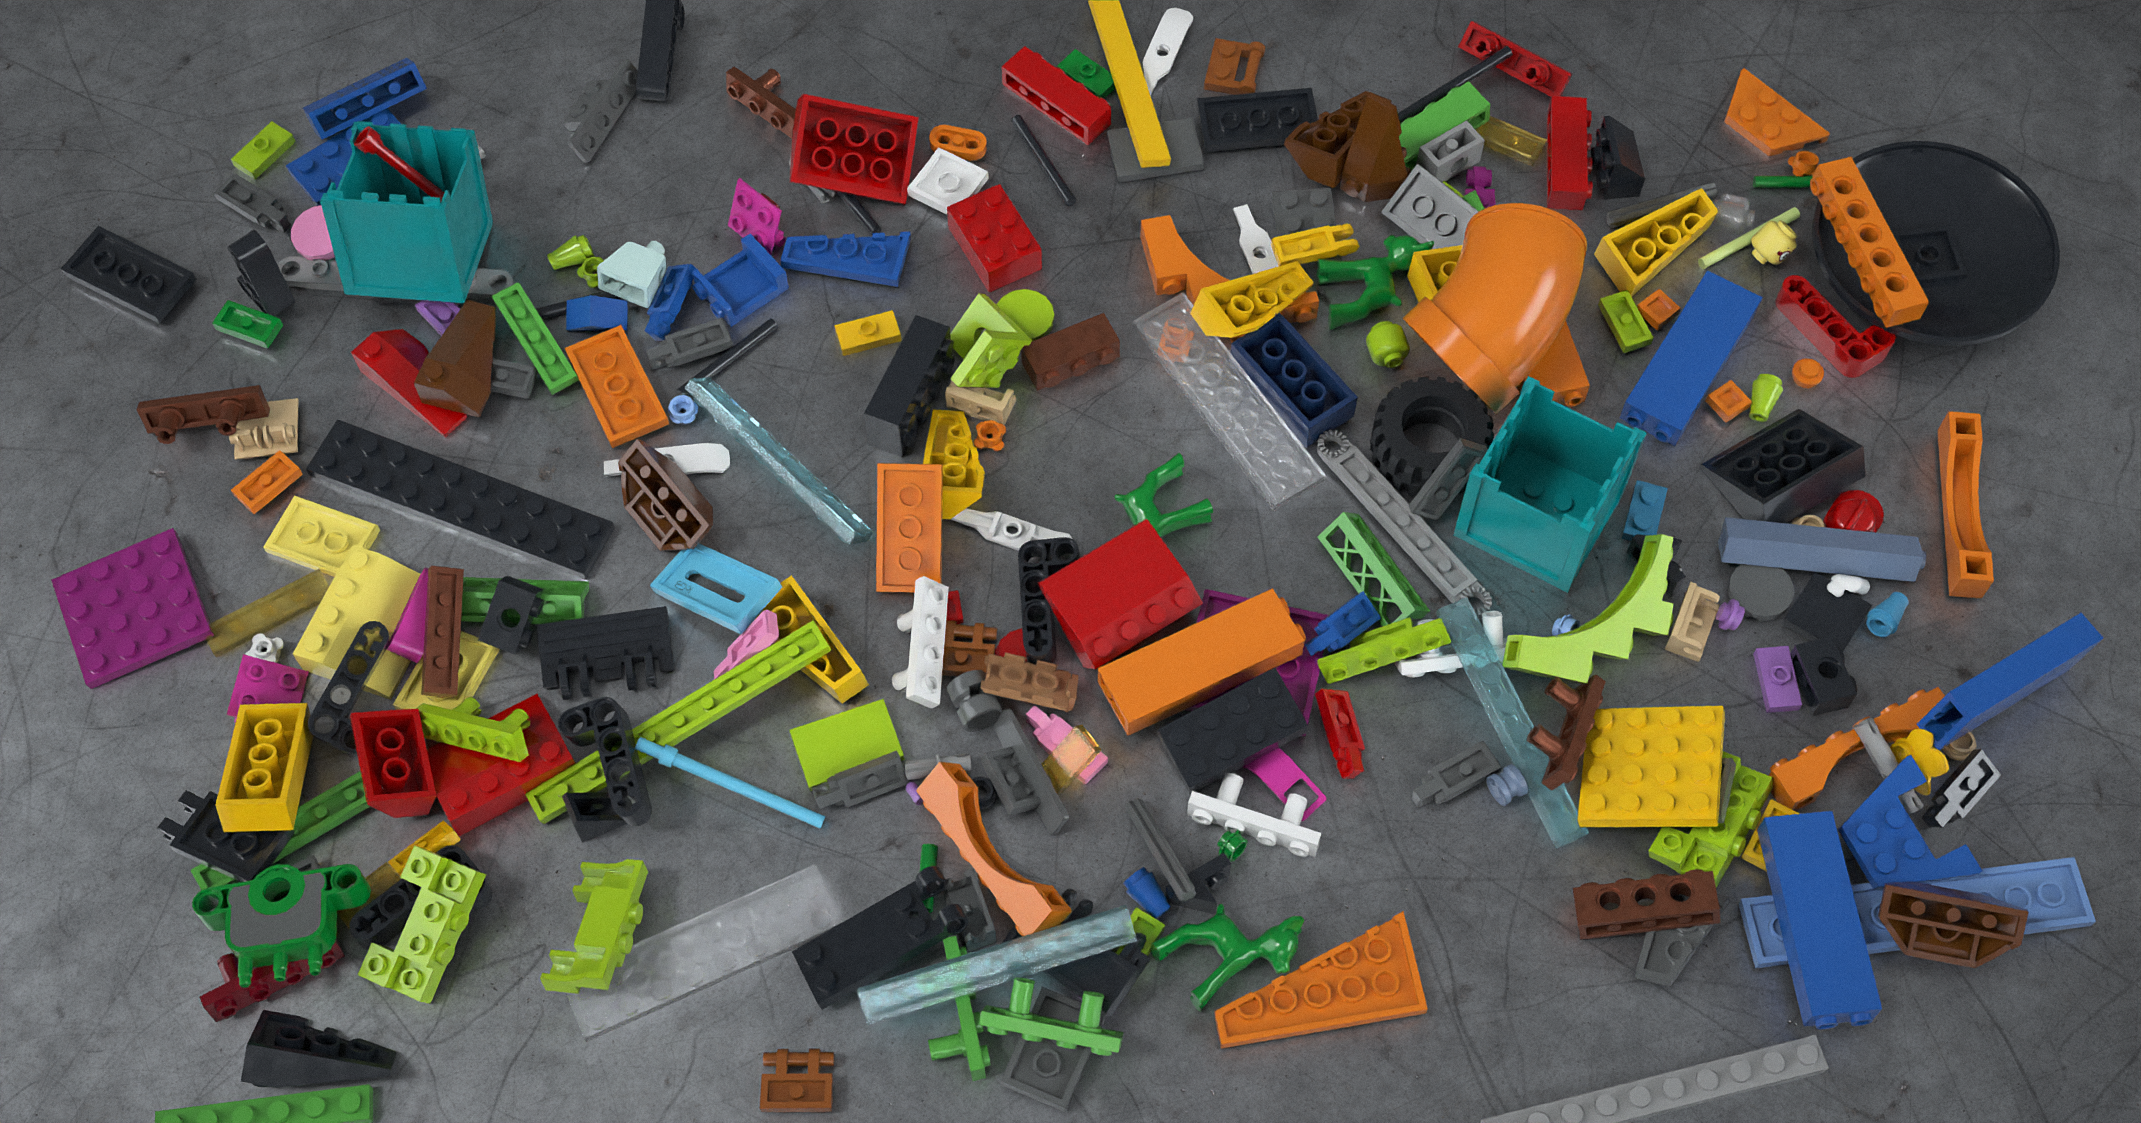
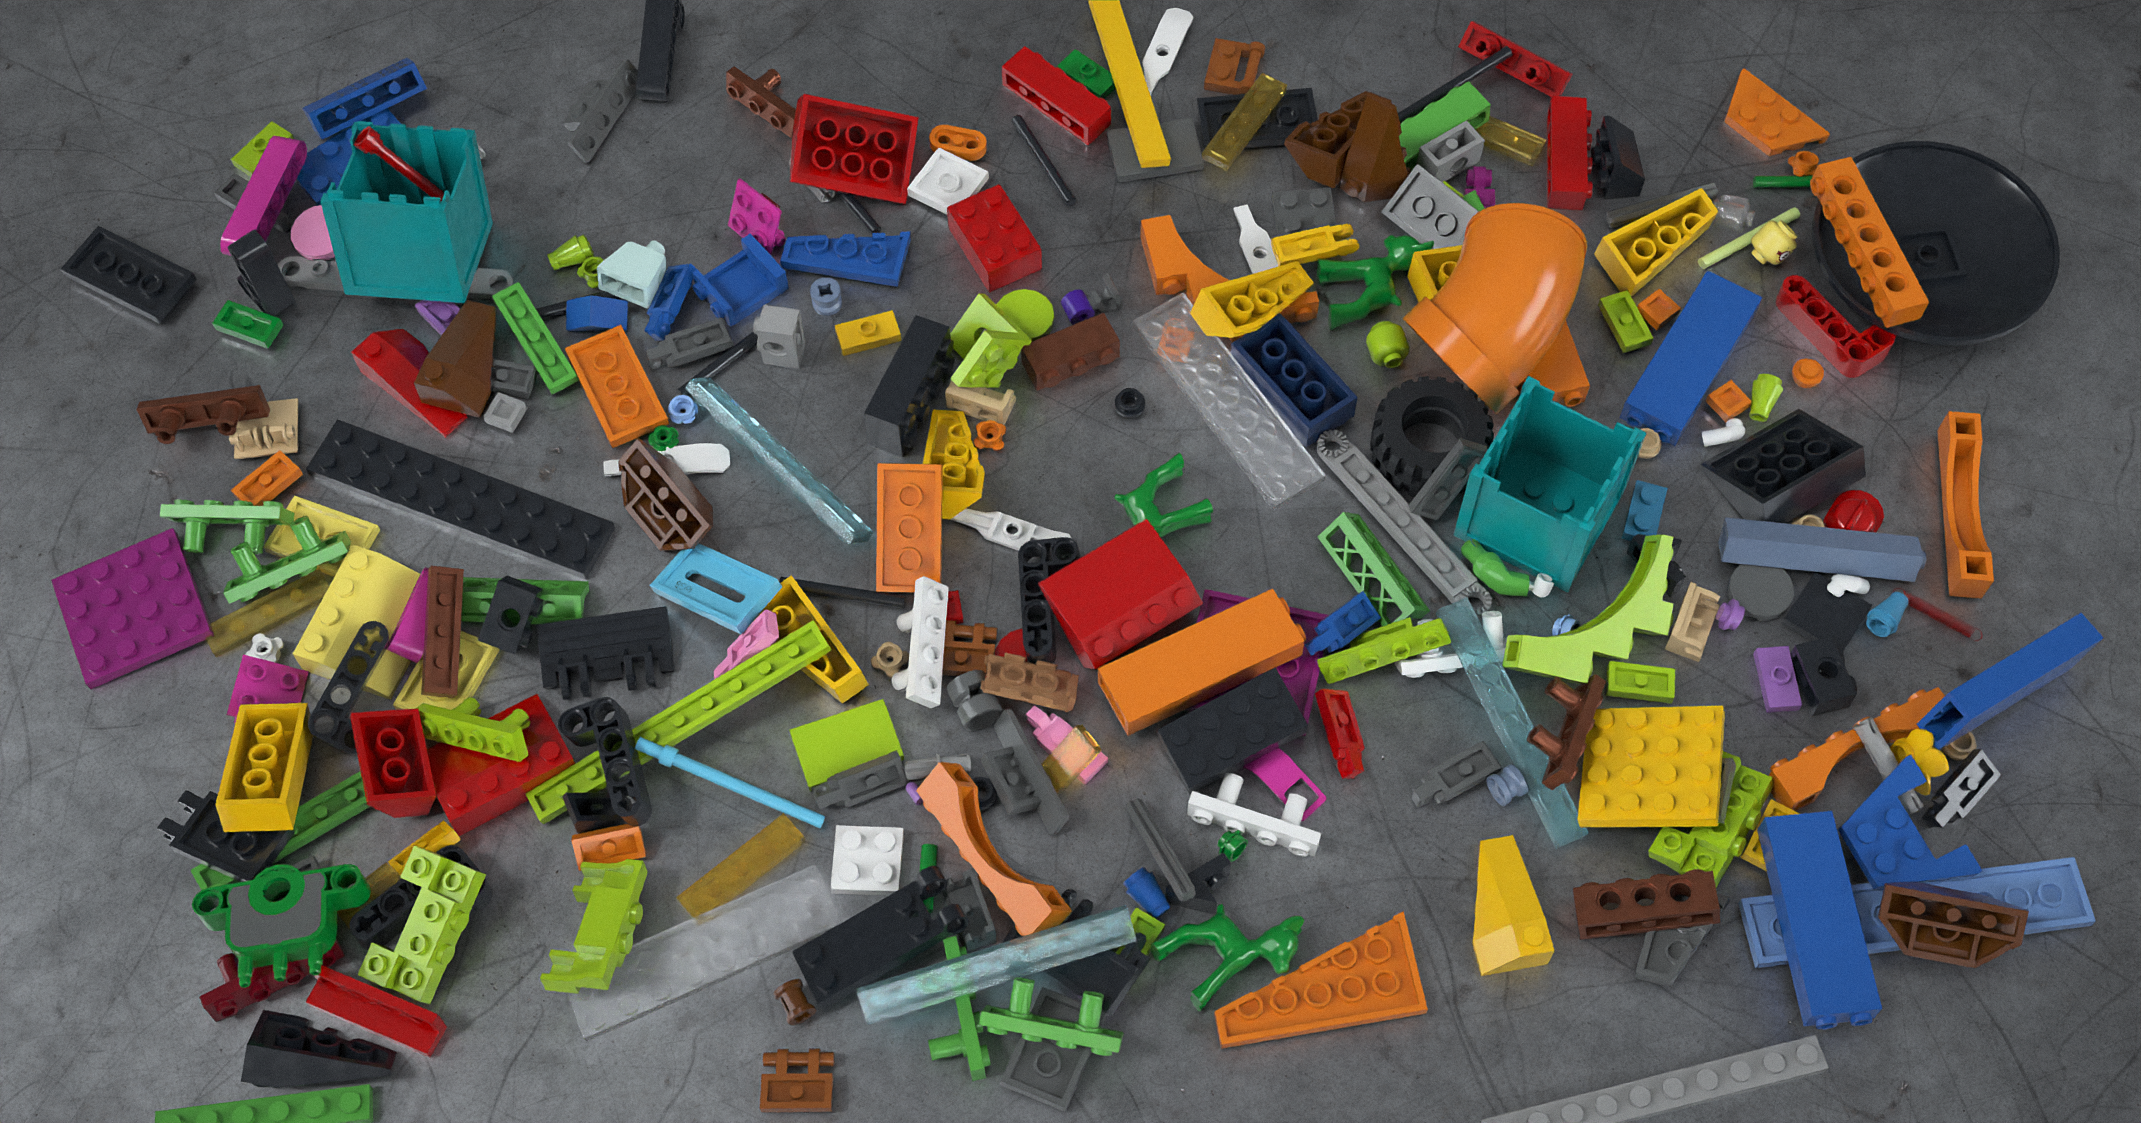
none -> bright green plate [160,499,295,555]
none -> dark pink beam [220,135,307,256]
none -> bright green plate [223,516,351,604]
none -> red fence [305,965,447,1058]
none -> light grey plate [483,392,528,433]
none -> orange plate [571,824,646,871]
none -> green plate [648,425,679,451]
none -> clear yellow plate [676,813,806,926]
none -> light grey brick [753,305,806,369]
none -> reddish brown bush [773,979,817,1026]
none -> black bar [779,576,907,609]
none -> sand blue wheel [810,277,842,316]
none -> white plate [830,825,904,896]
none -> tan plate [871,642,909,678]
none -> leg [1061,274,1123,325]
none -> black plate [1115,388,1146,418]
none -> clear yellow tile [1202,73,1287,171]
none -> bright green arm [1461,539,1554,597]
none -> yellow wedge [1472,835,1555,976]
none -> lime plate [1606,661,1675,704]
none -> tan plate [1638,428,1662,459]
none -> white arm [1702,418,1745,447]
none -> red piece [1893,588,1982,641]

